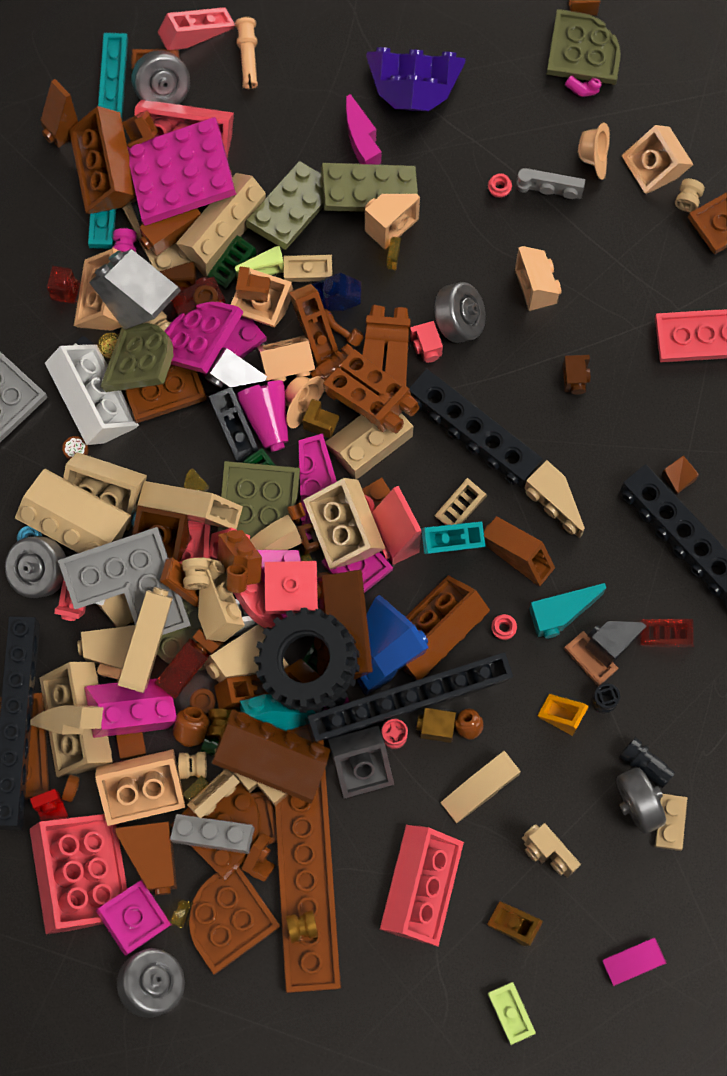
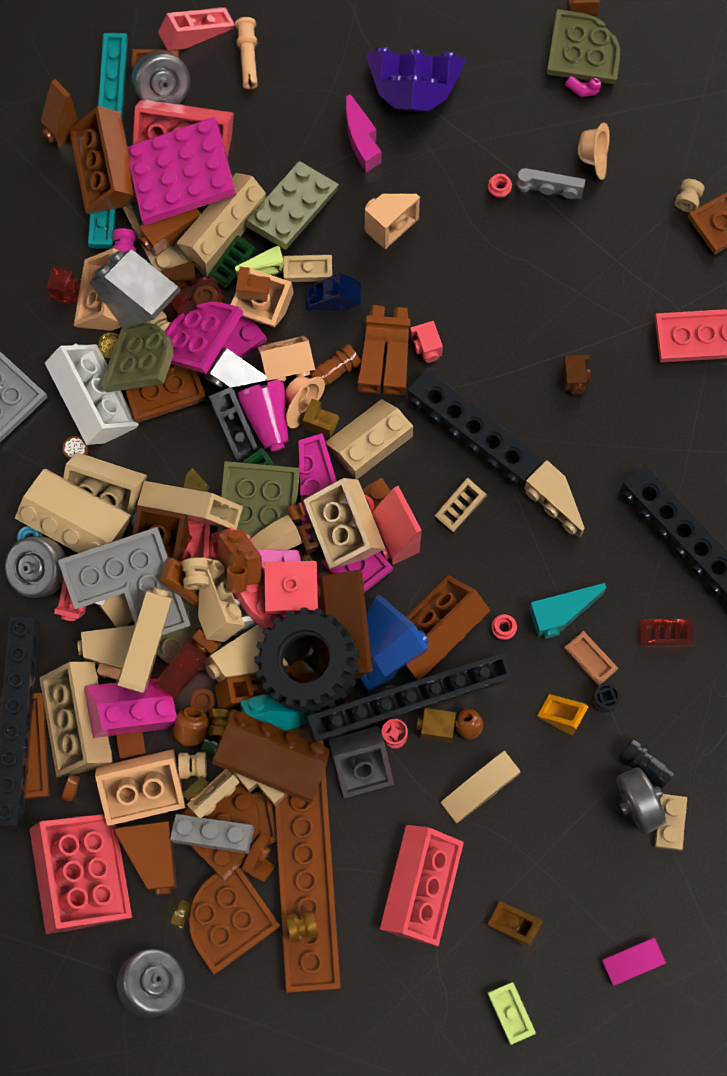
tan slope [30,706,104,735] -> none
red bracket [30,789,68,822] -> none
dark pink plate [96,880,171,956] -> none
dark orange panel [123,110,159,148] -> none
dark orange slope [289,284,338,366] -> none
olive plate [321,163,418,212] -> none
dark orange hips [323,349,419,434] -> none
dark orange piece [324,309,364,346] -> none
clear yellow tile [387,236,401,270] -> none
teal slope [421,522,486,554] -> none
flat silver wheel [434,282,486,343] -> none
dark orange slope [484,516,555,586] -> none
light nougat slope [515,246,561,311] -> none
tan plate [522,823,581,878] -> none
black slope [585,621,646,668] -> none
light nougat slope [621,125,693,193] -> none
dark orange slope [661,455,699,494] -> none

